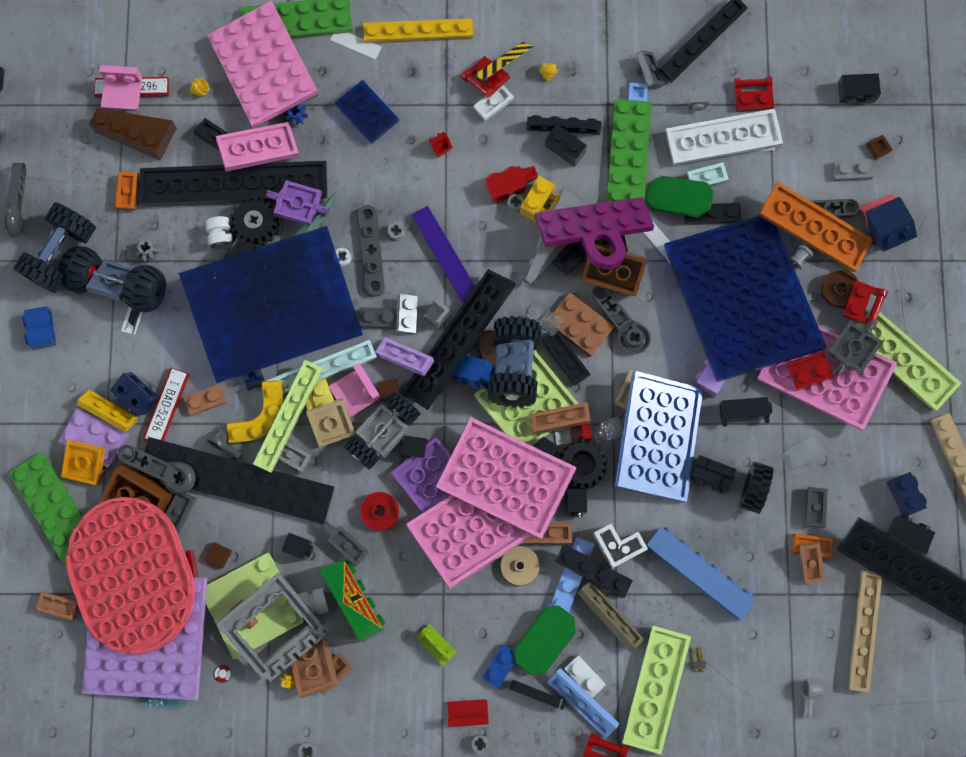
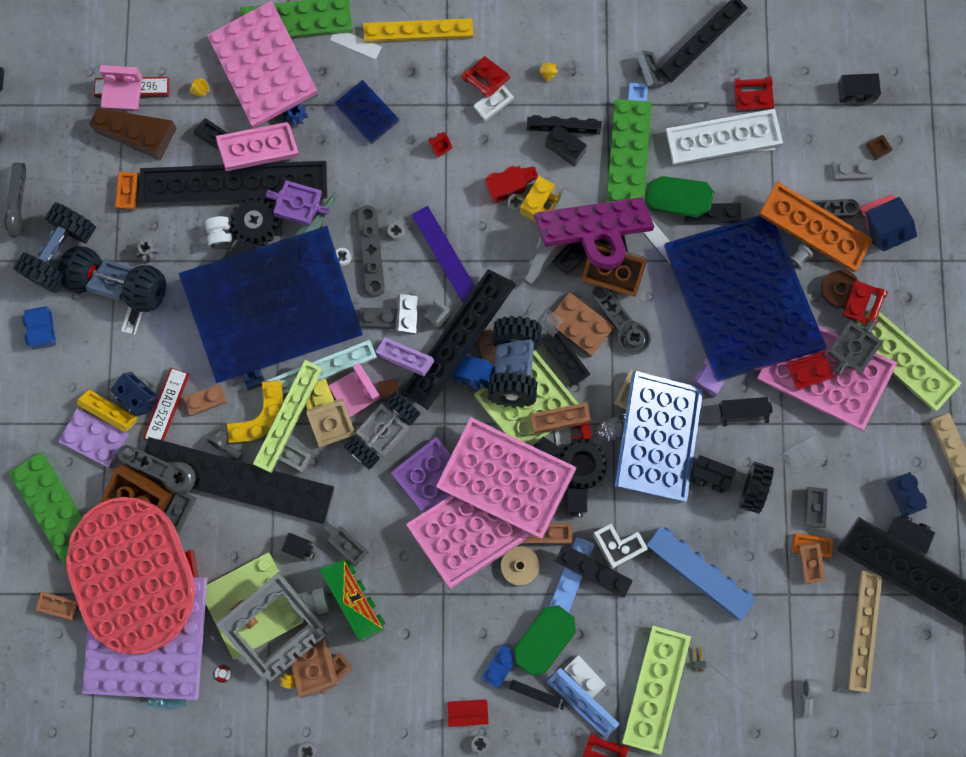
light orange tile [61,439,106,486] -> none
reddish brown tile [205,542,232,568] -> none
red plate [360,492,400,531] -> none
black panel [401,436,428,458] -> none
lime hinge [415,624,457,666] -> none
sticker [474,42,533,80] -> none
dark tan plate [577,581,644,652] -> none
light aqua plate [687,162,729,186] -> none

